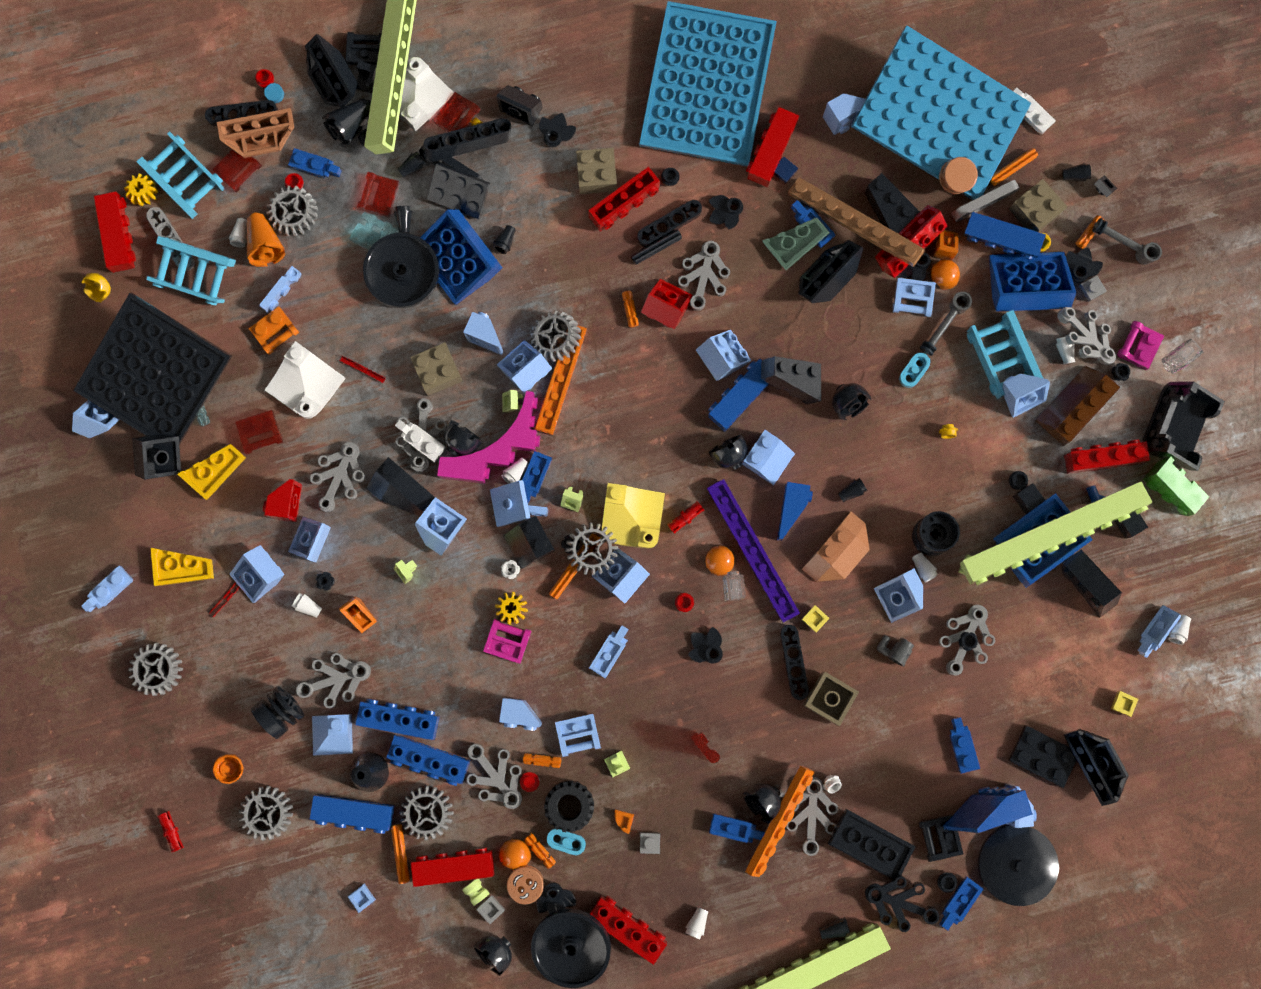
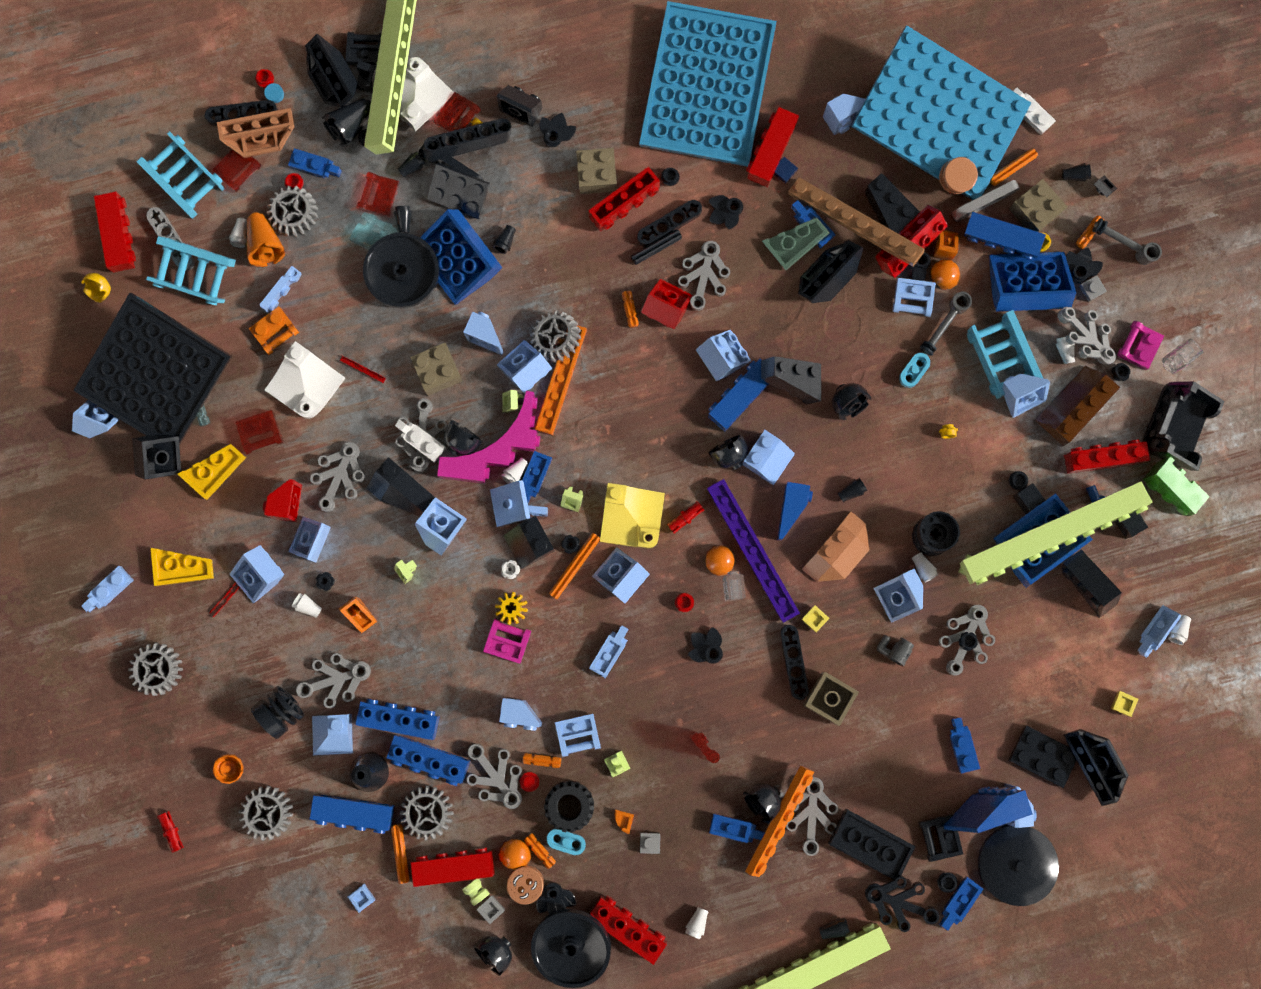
yellow gear [124,173,158,207] -> none
light grey gear [566,523,618,575] -> none
white plate [823,775,842,794] -> none

